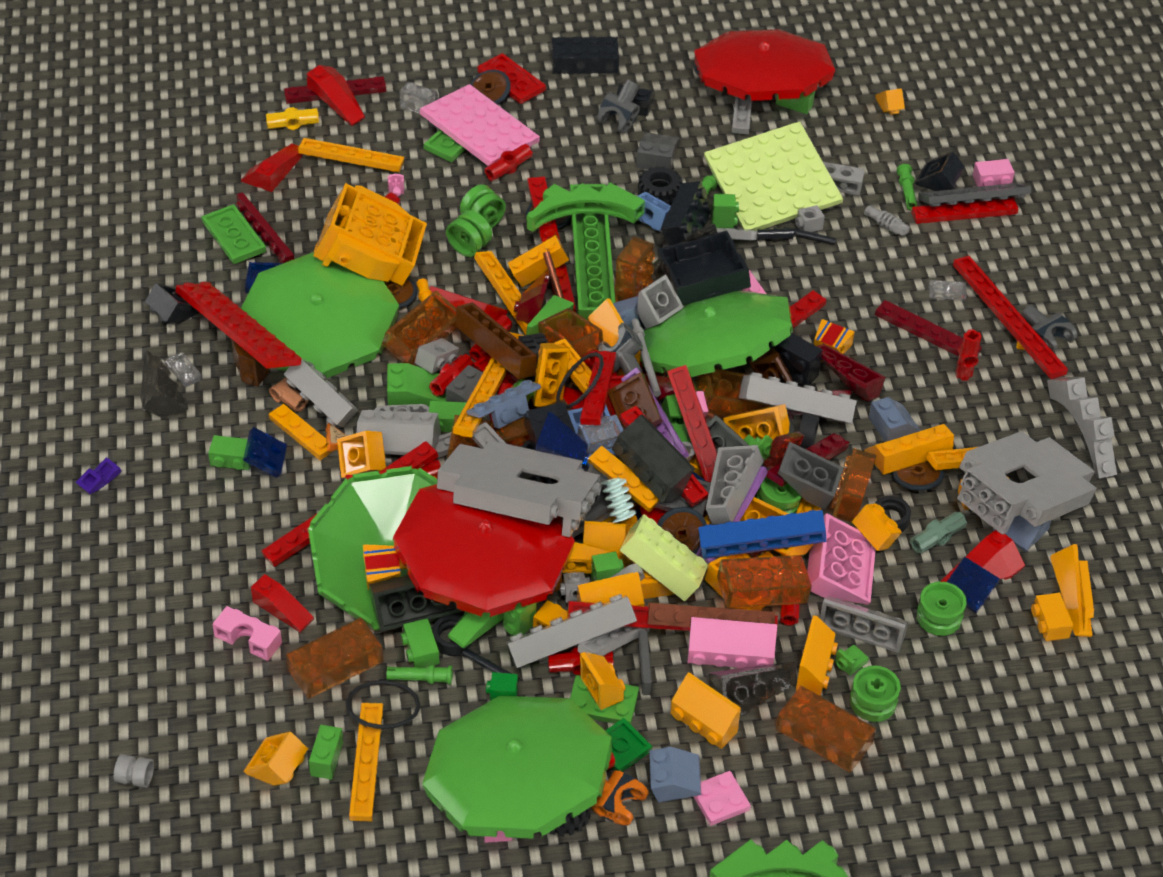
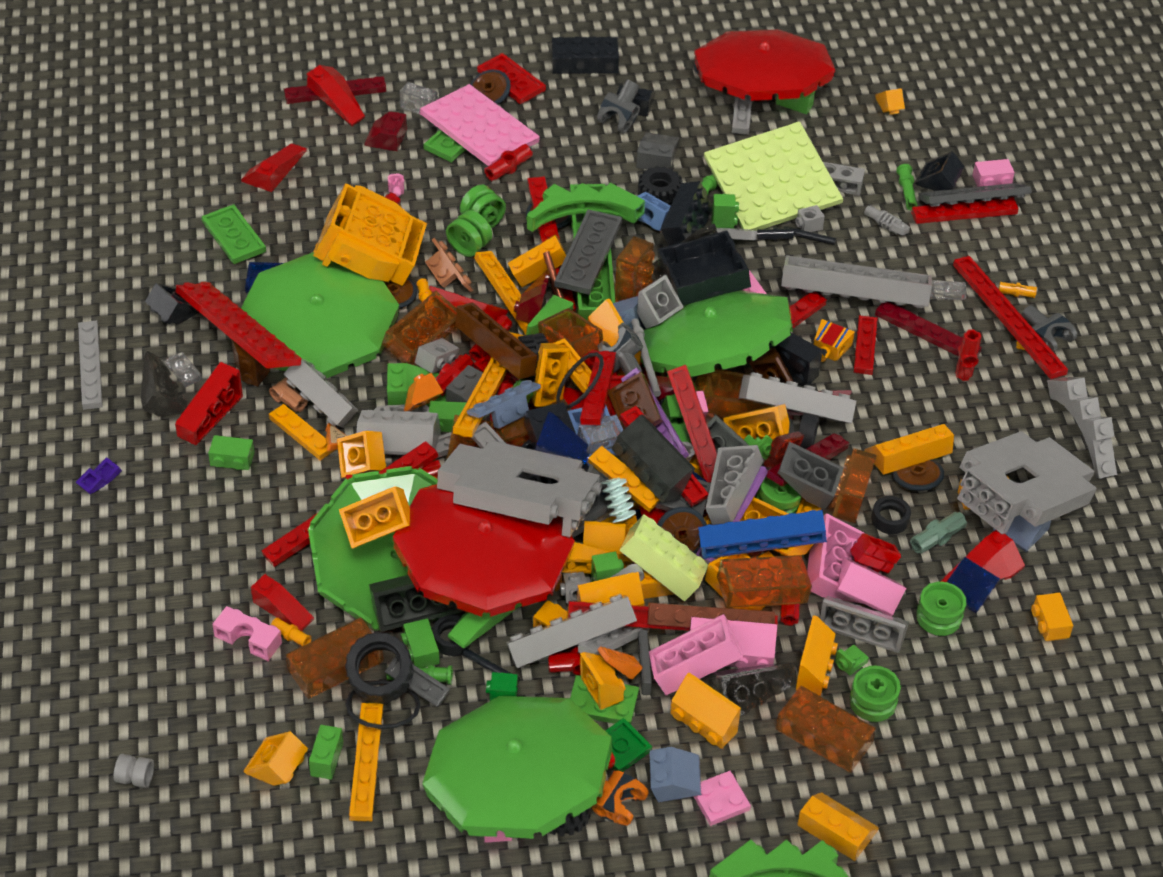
dark red plate [236,192,294,264] -> none
clear blue plate [243,427,287,478] -> none
yellow piece [266,107,319,130] -> none
light orange plate [299,138,404,172] -> none
torso [363,545,407,590] -> none
bright green brick [503,603,537,635] -> none
dark red wedge [817,343,886,401] -> none
light orange brick [852,503,902,551] -> none
sand blue slope [869,397,921,442] -> none
light orange plate [926,447,978,470] -> none
light orange wedge [1050,544,1094,637] -> none
none -> light grey plate [78,320,103,410]
none -> red wedge [175,362,243,445]
none -> light orange pin [271,617,312,648]
none -> light orange slope [339,486,410,549]
none -> black tyre [345,632,413,704]
none -> dark red slope [364,111,407,152]
none -> dark grey tile [385,656,450,708]
none -> orange slope [404,373,443,411]
none -> nougat bracket [425,238,473,292]
none -> dark grey plate [554,209,622,295]
none -> orange slope [598,646,643,679]
none -> bright pink slope [649,614,742,695]
none -> light grey brick [781,255,932,308]
none -> light orange slope [797,793,879,861]
none -> bright pink slope [837,557,906,616]
none -> red brick [850,533,901,573]
none -> red tile [853,315,878,375]
none -> light orange pin [999,282,1037,298]

